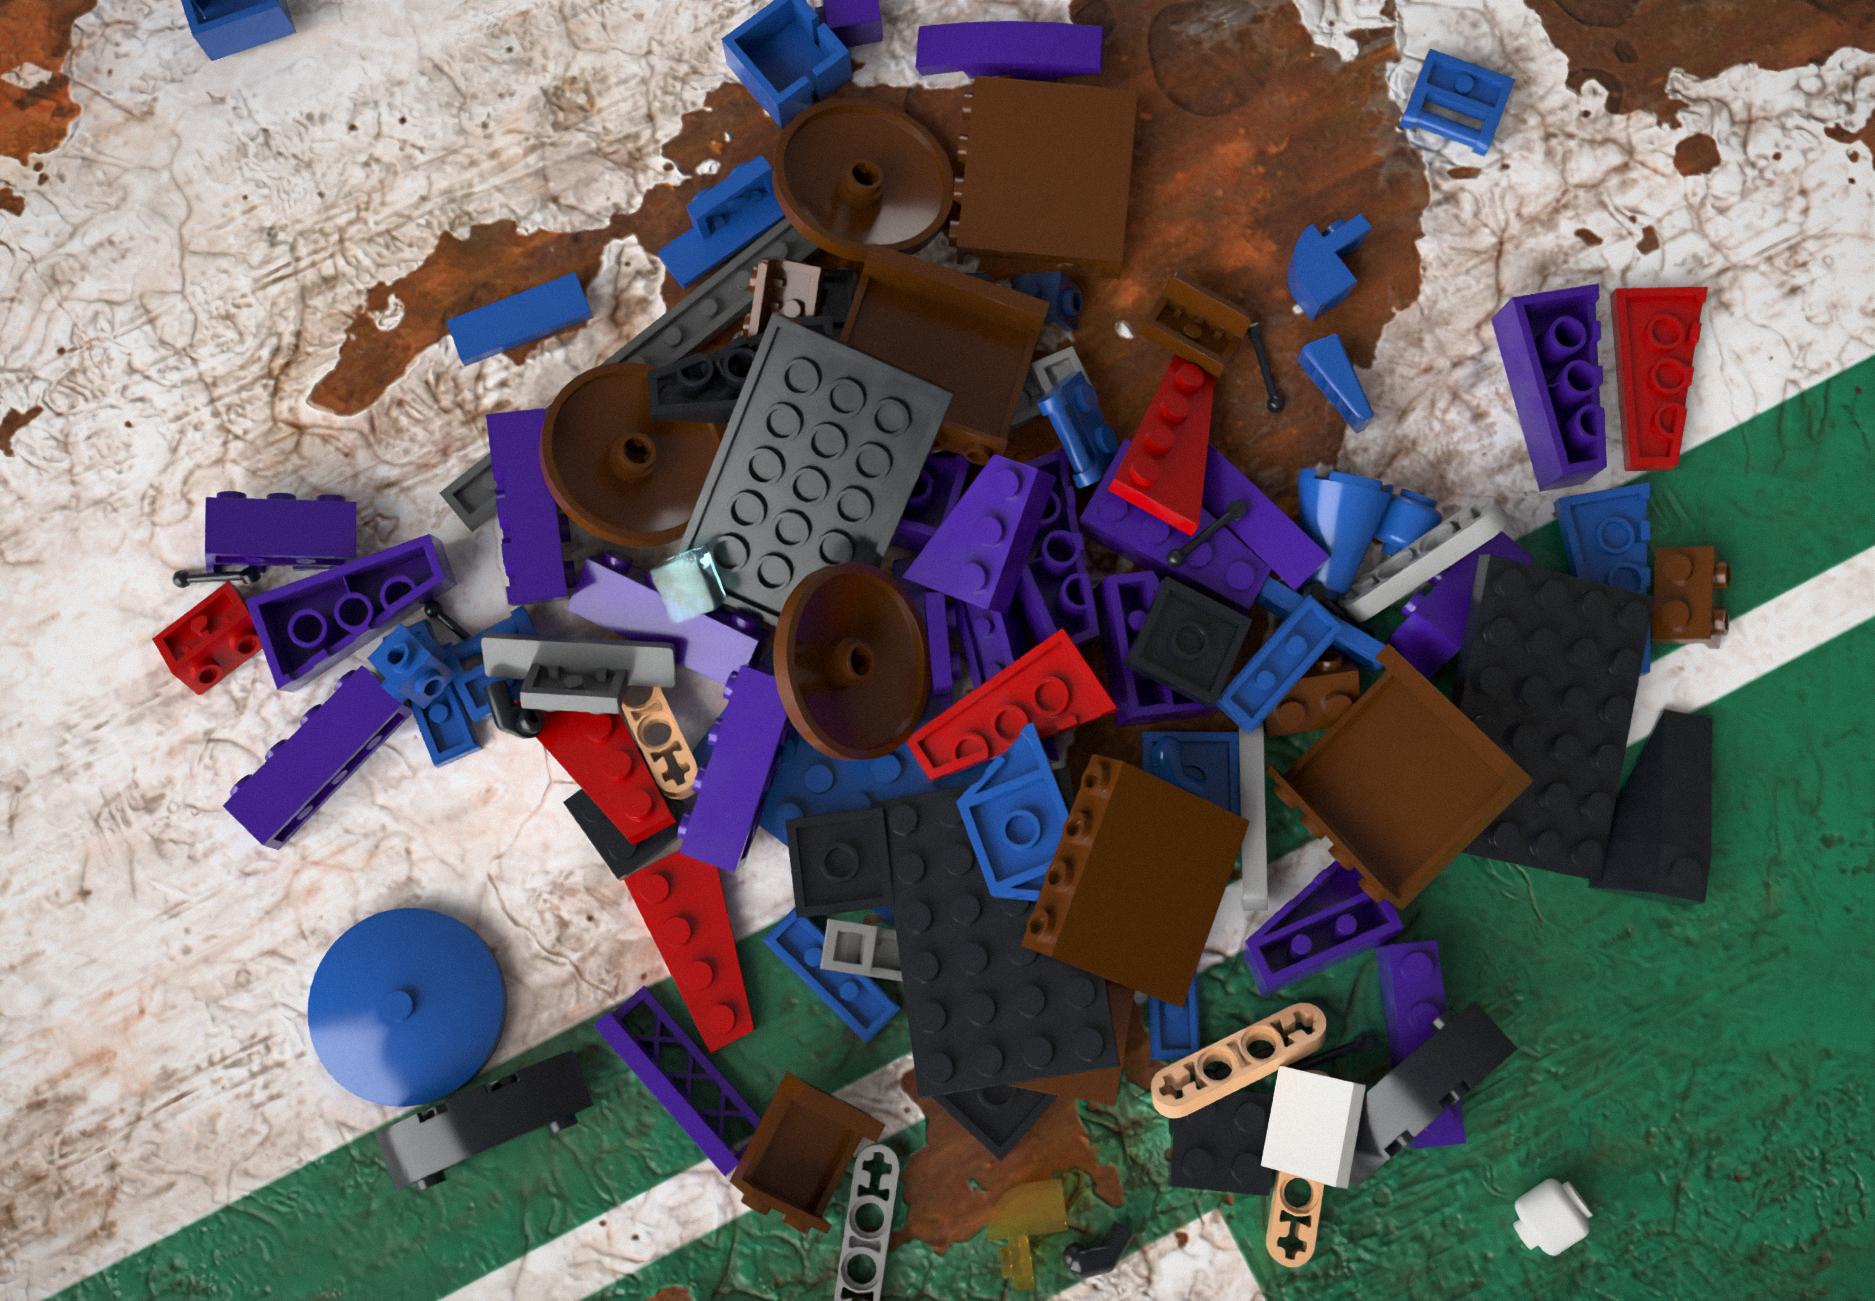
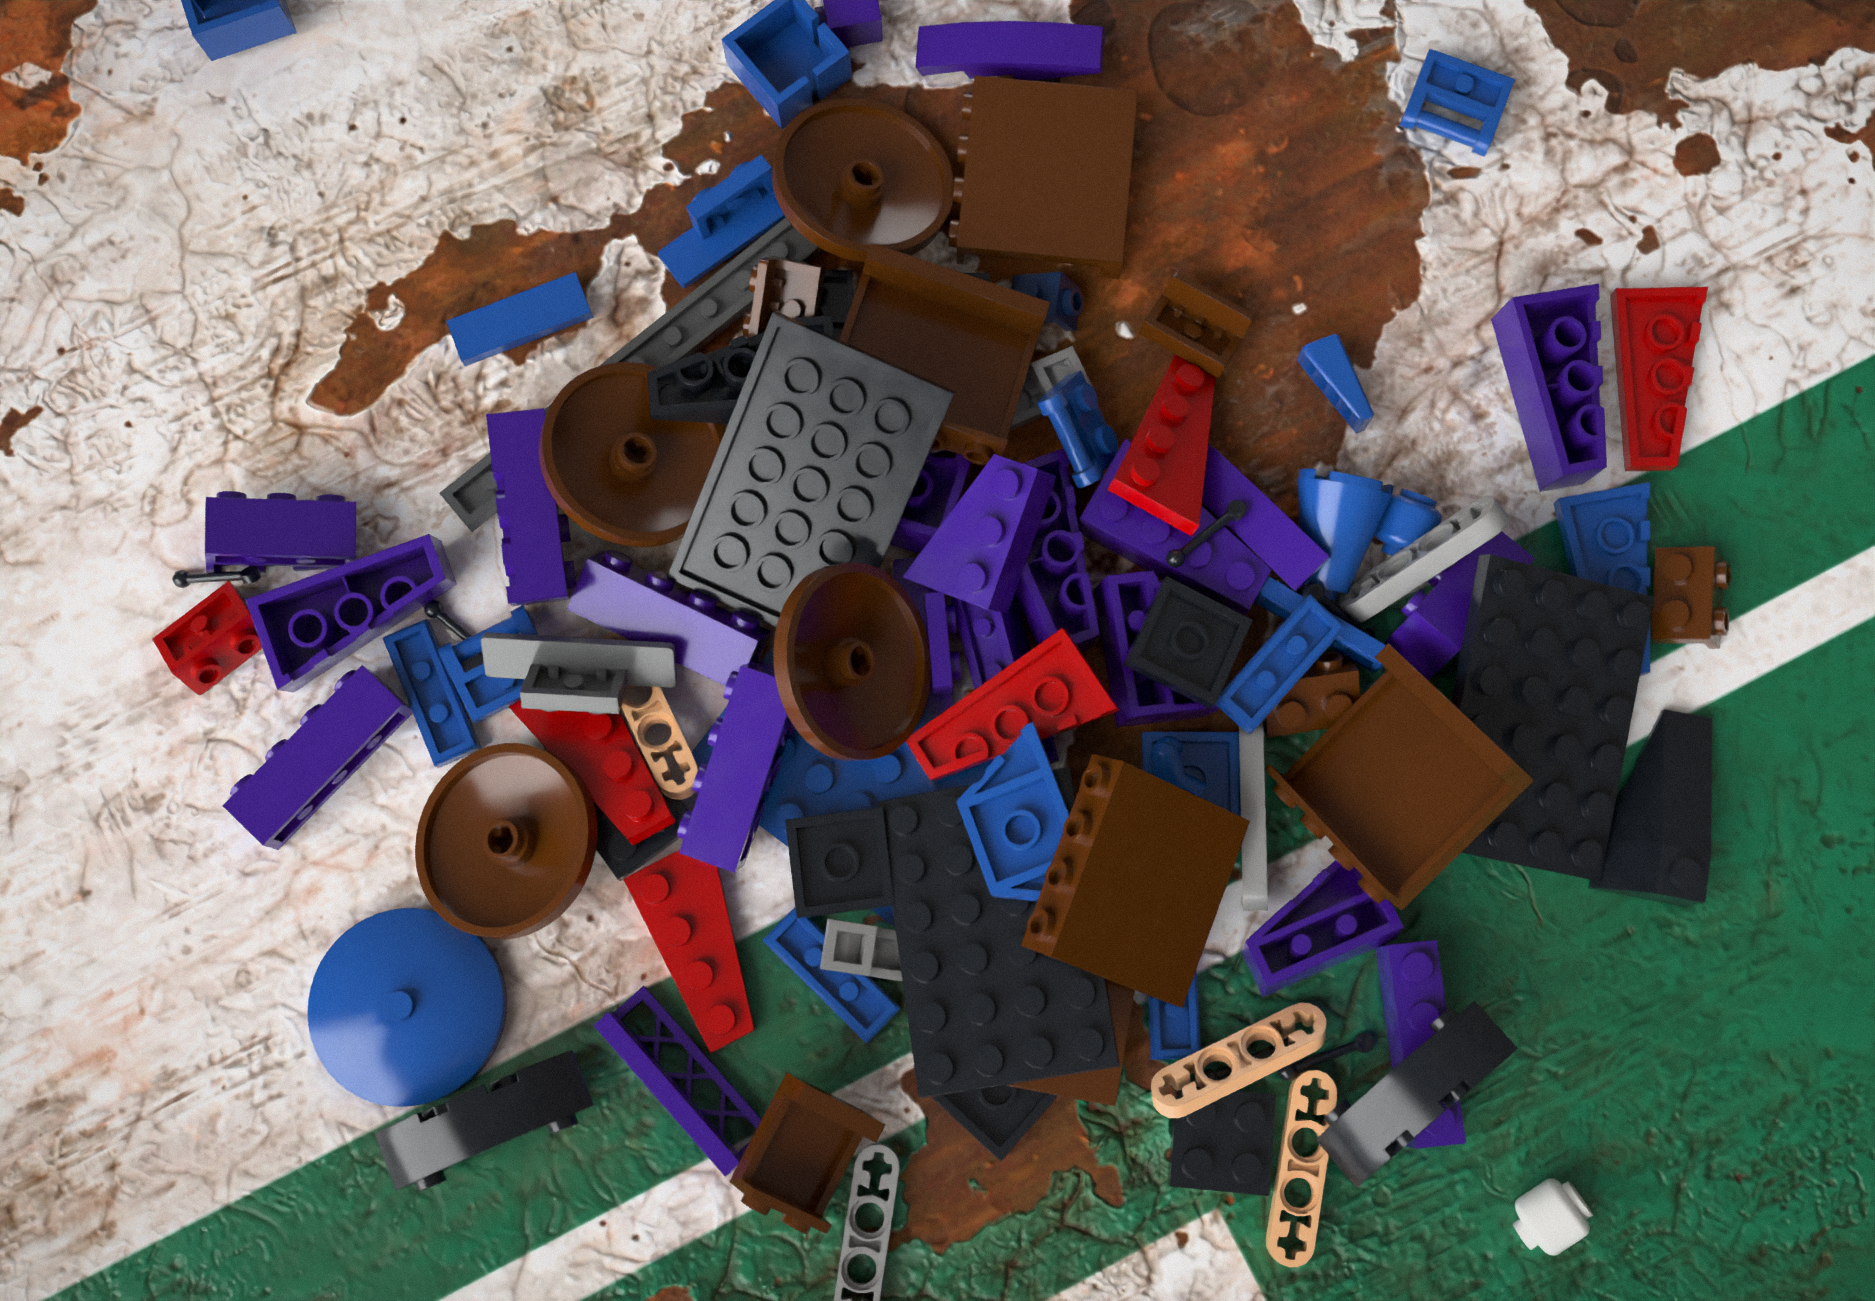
blue brick [367,623,457,709] -> none
black arm [483,680,545,739] -> none
clear light blue panel [650,545,726,623] -> none
clear yellow brick [986,1175,1068,1291] -> none
black arm [1062,1221,1135,1279] -> none
black hinge [1247,321,1285,413] -> none
white tile [1261,1066,1366,1189] -> none
blue brick [1287,213,1372,322] -> none
none -> reddish brown dish [415,743,598,939]

